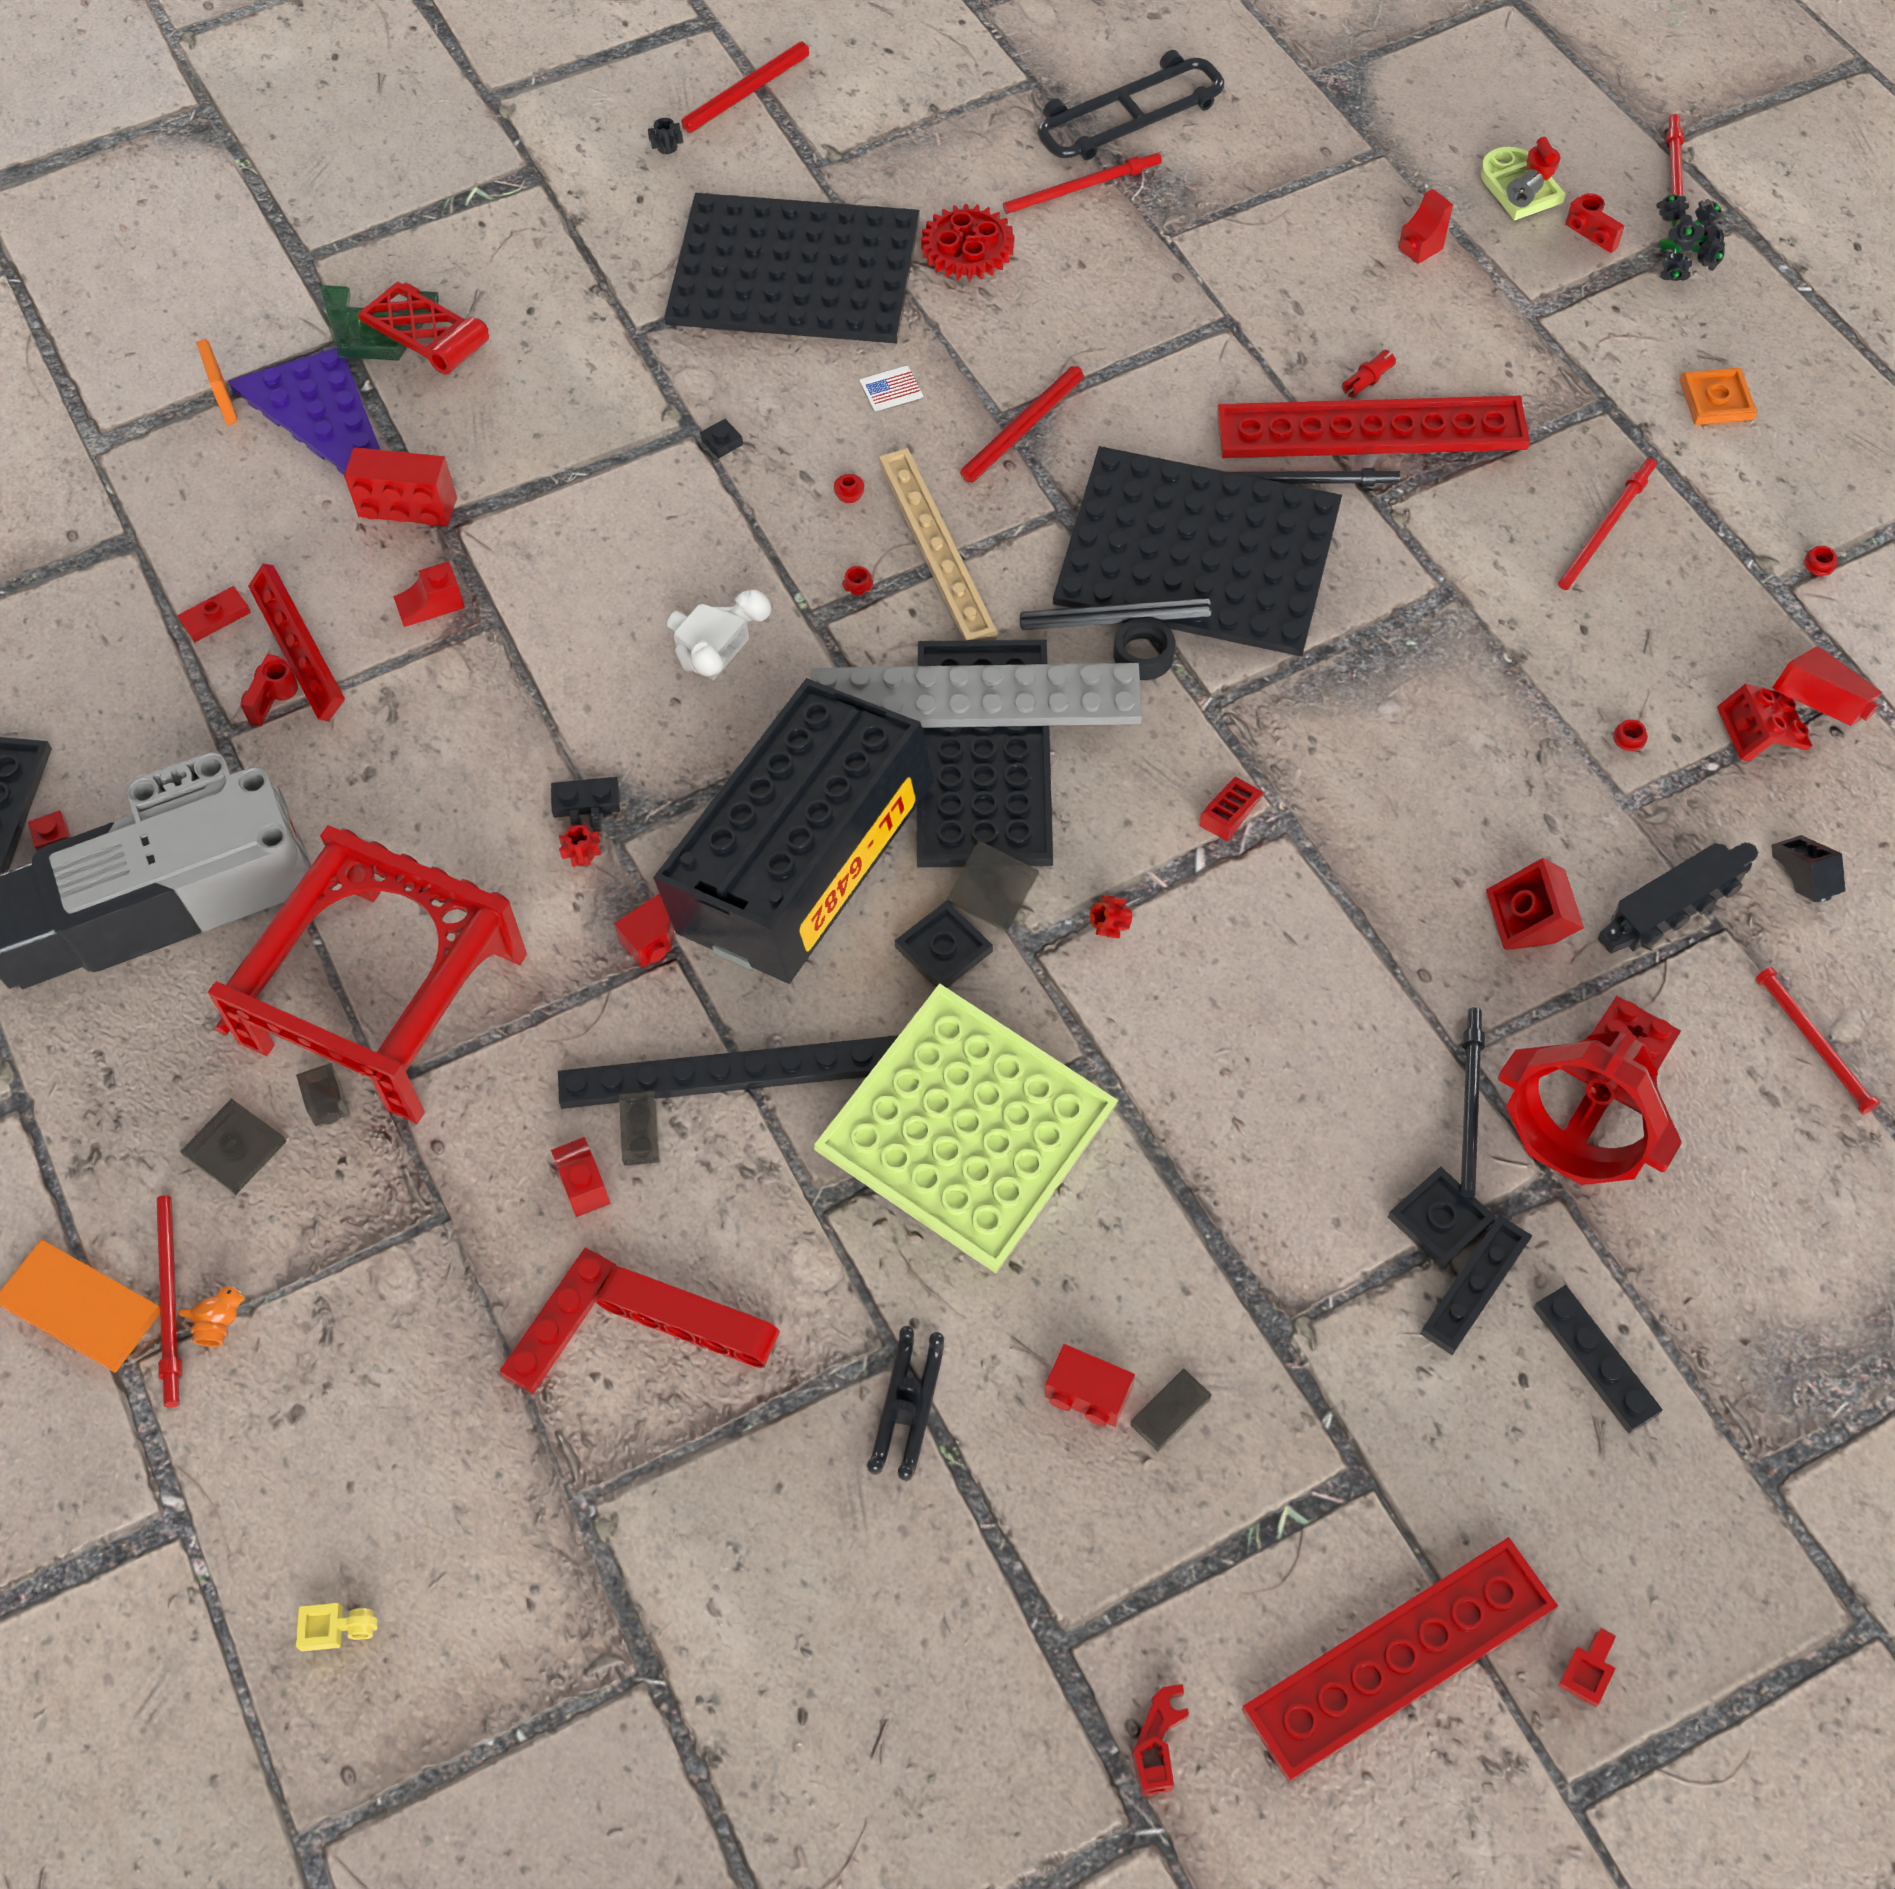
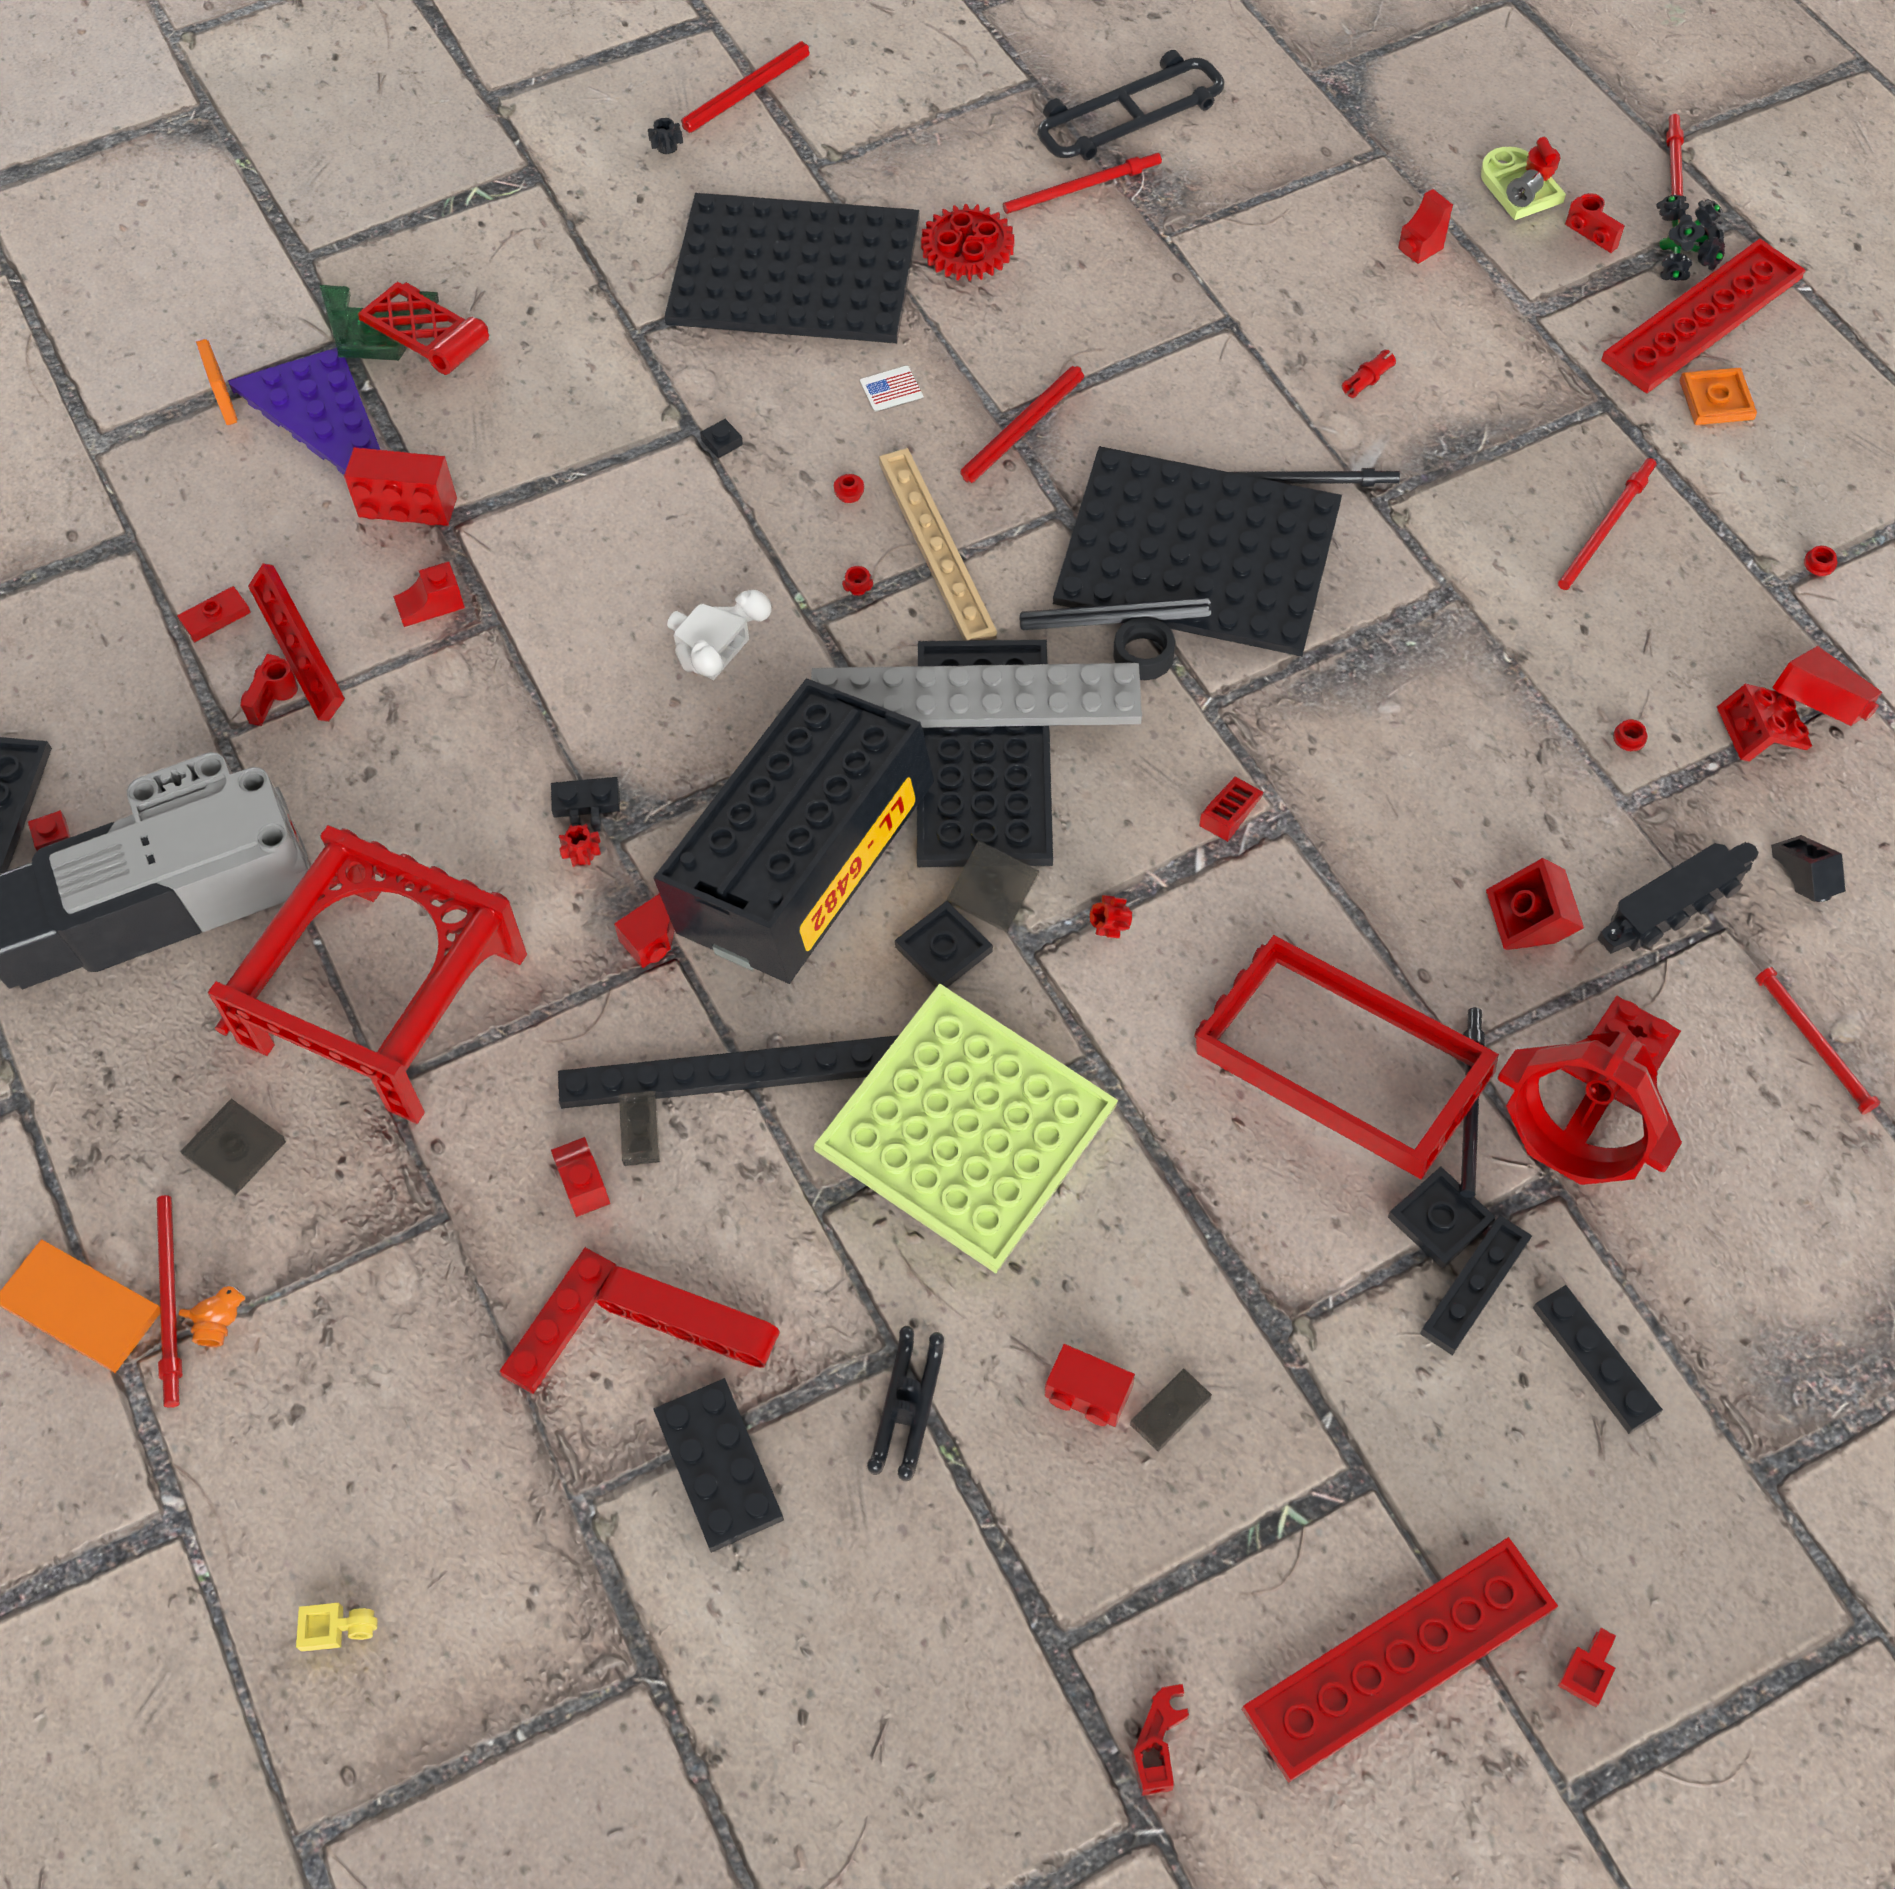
clear smoke brick [296,1063,350,1126] -> none
red plate [1217,395,1530,459] -> none
none -> black plate [653,1378,784,1553]
none -> red door [1194,935,1499,1179]
none -> red plate [1601,238,1805,394]

